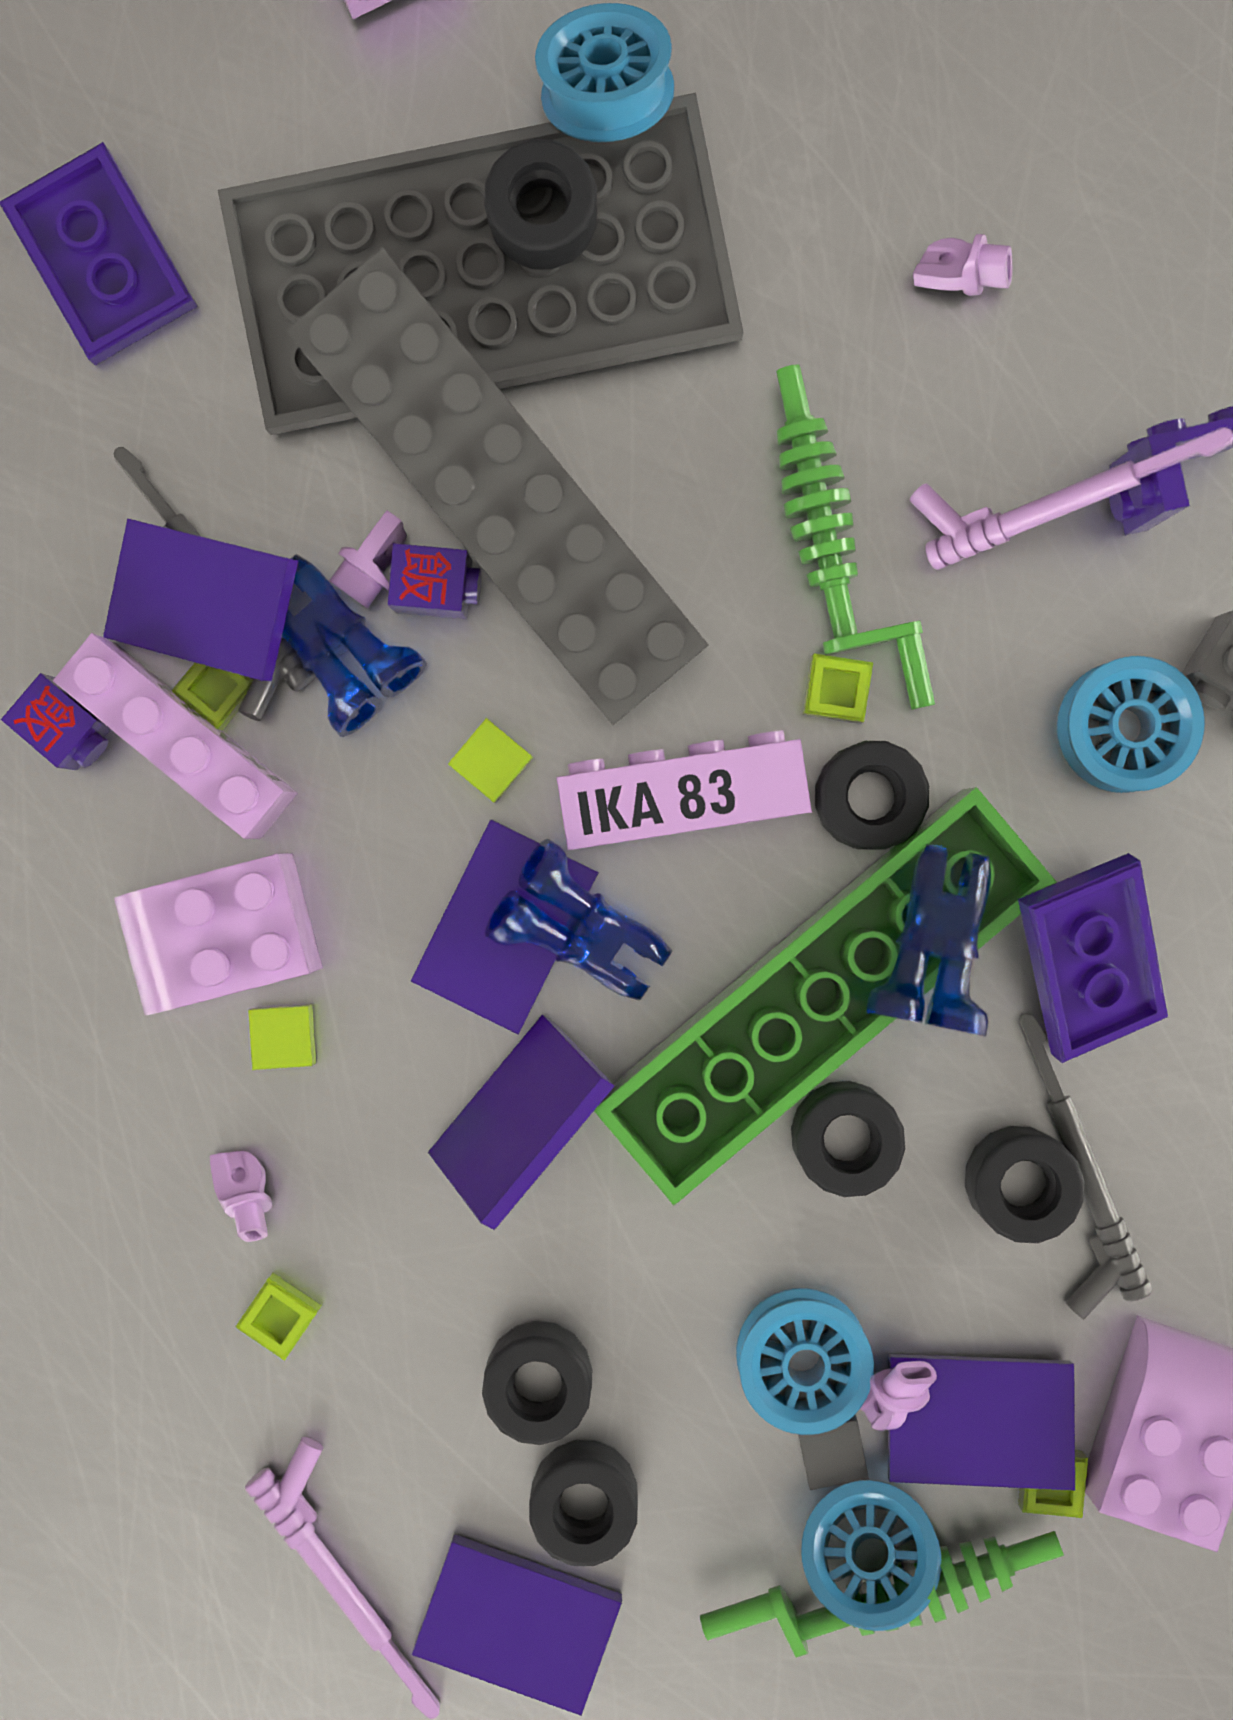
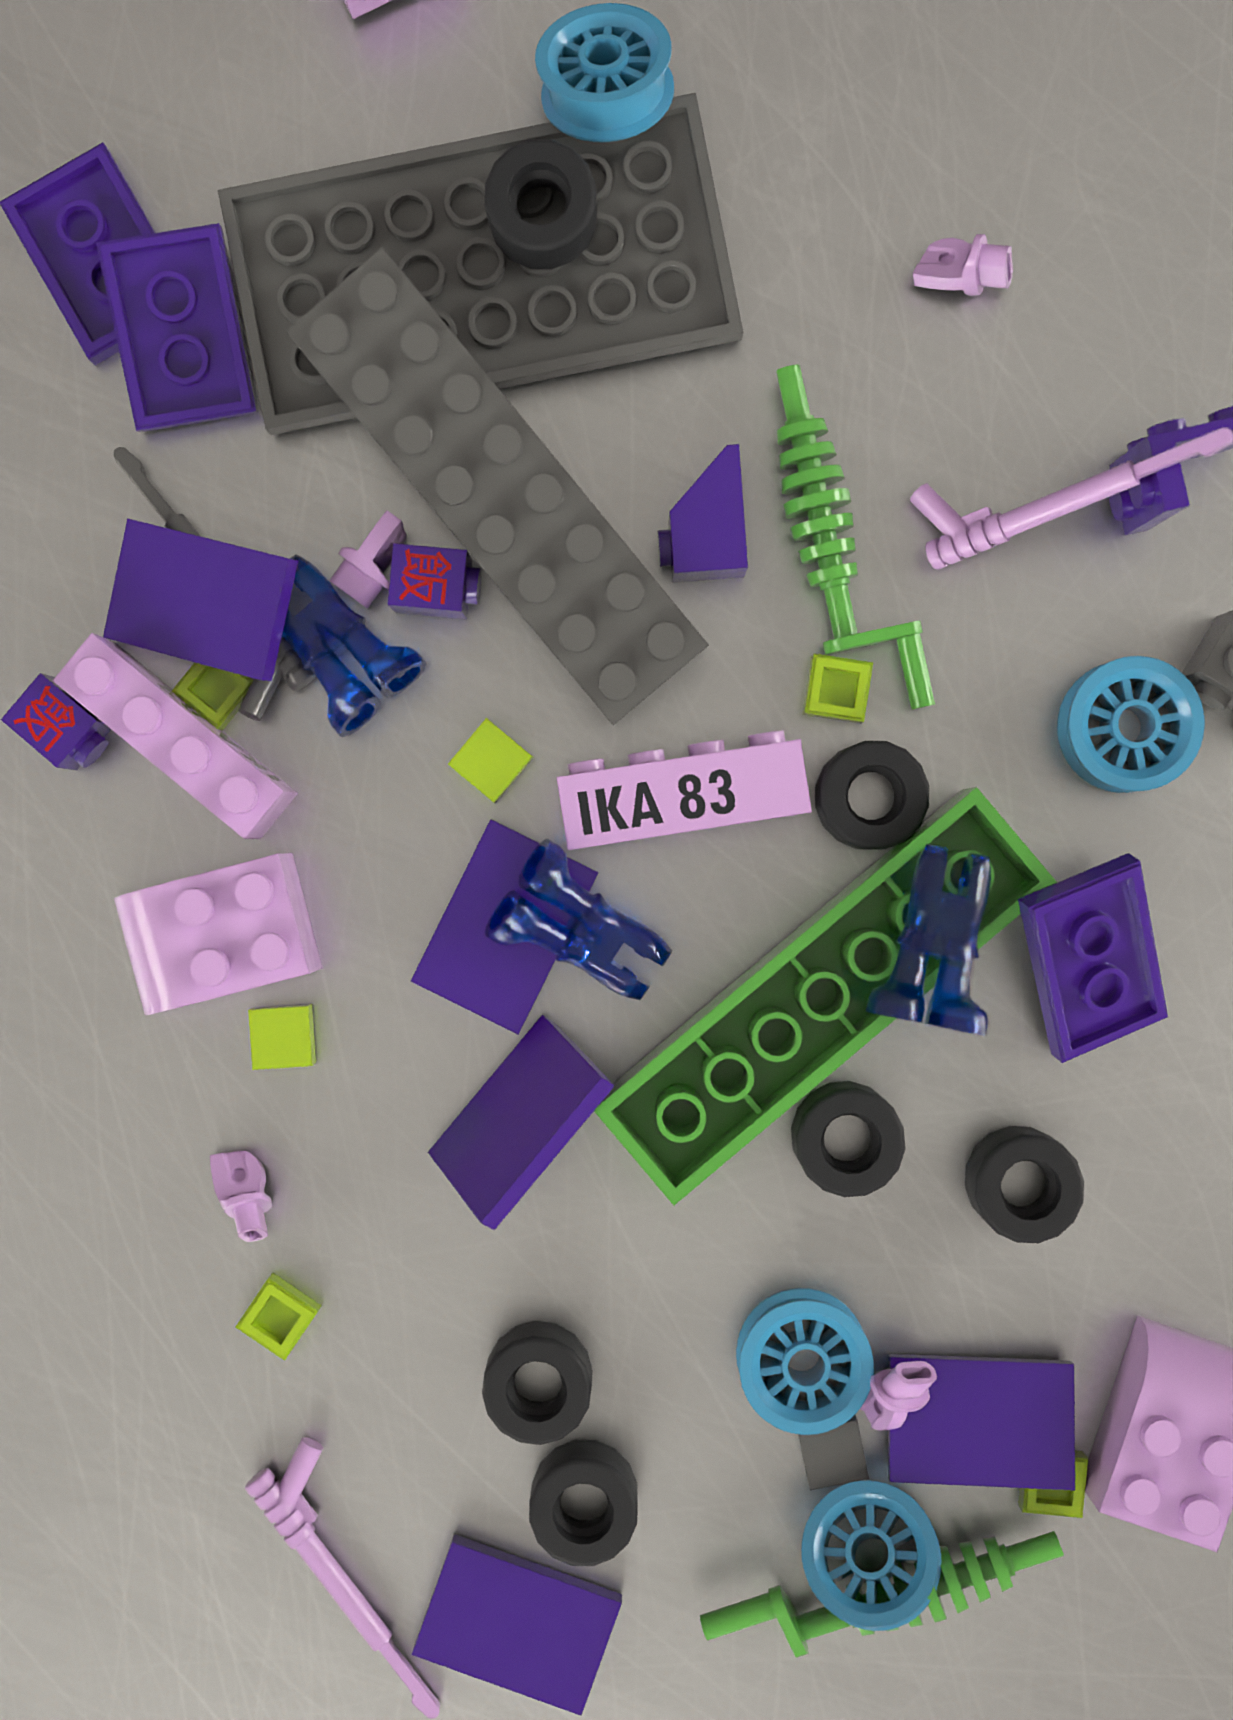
dark grey piece [1020,1014,1152,1320] -> none
none -> dark purple tile [96,223,259,432]
none -> dark purple slope [658,444,748,583]

